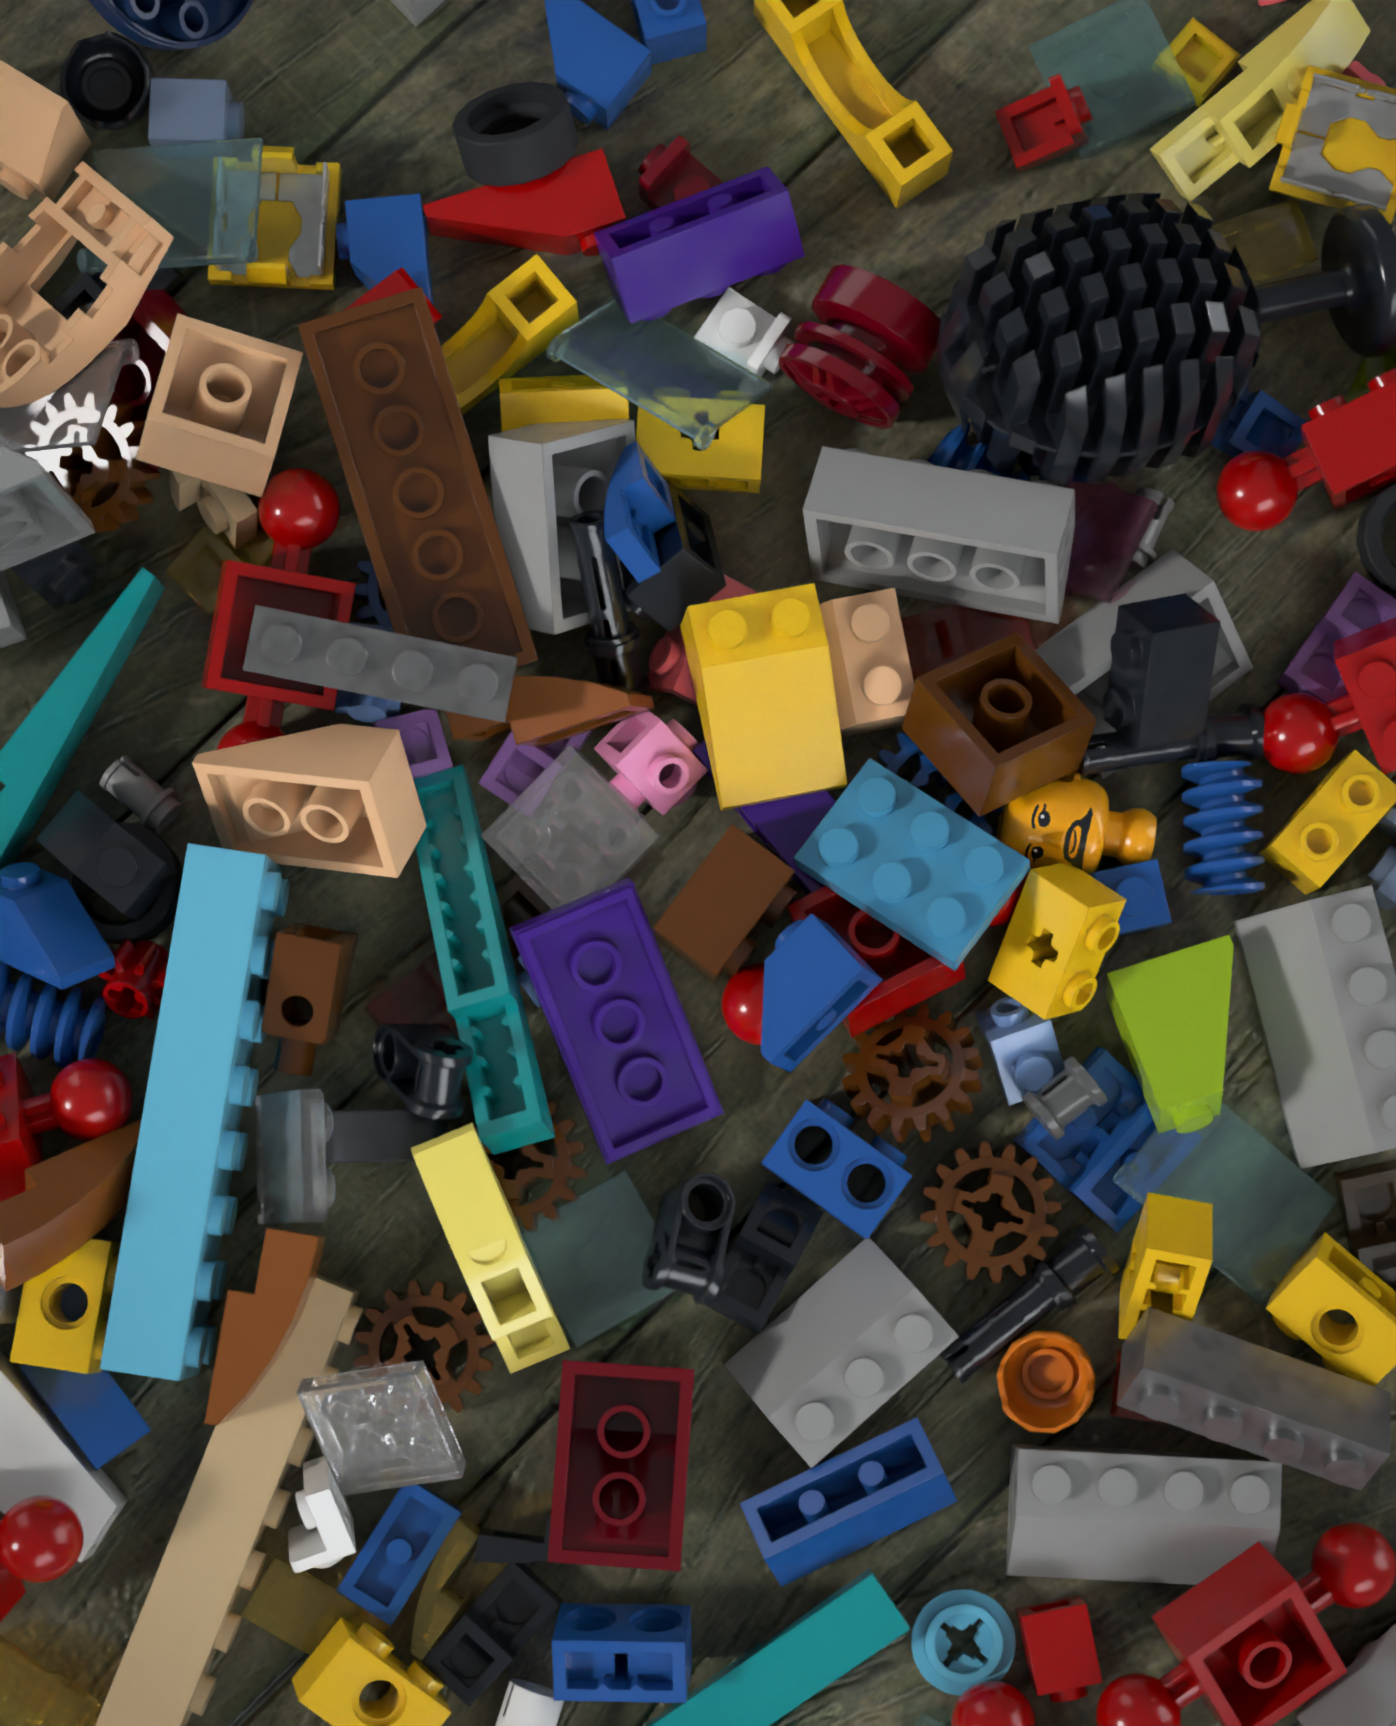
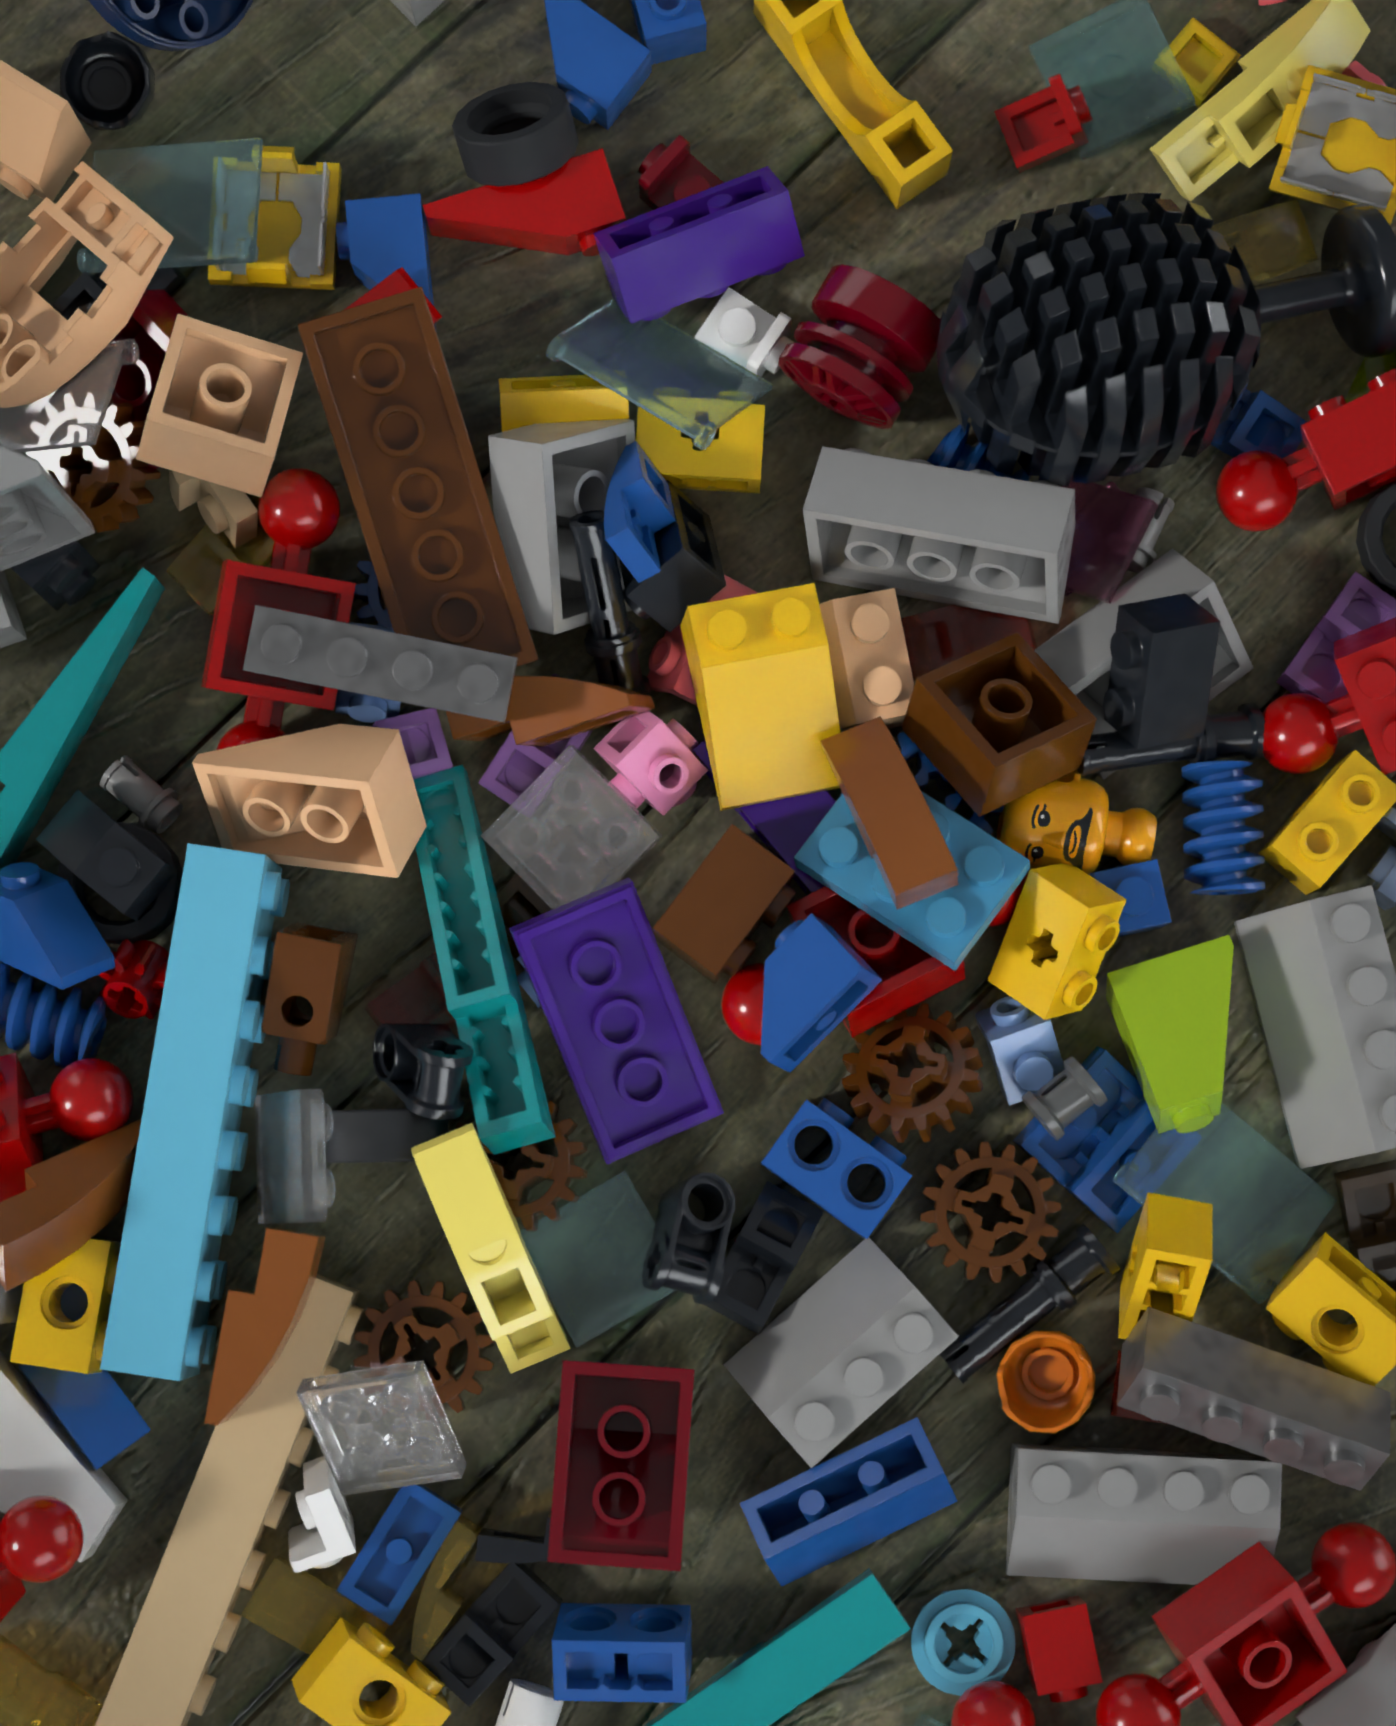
sand blue brick [148,78,244,161] -> none
yellow arch [441,254,580,416] -> none
none -> dark orange slope [821,716,958,910]

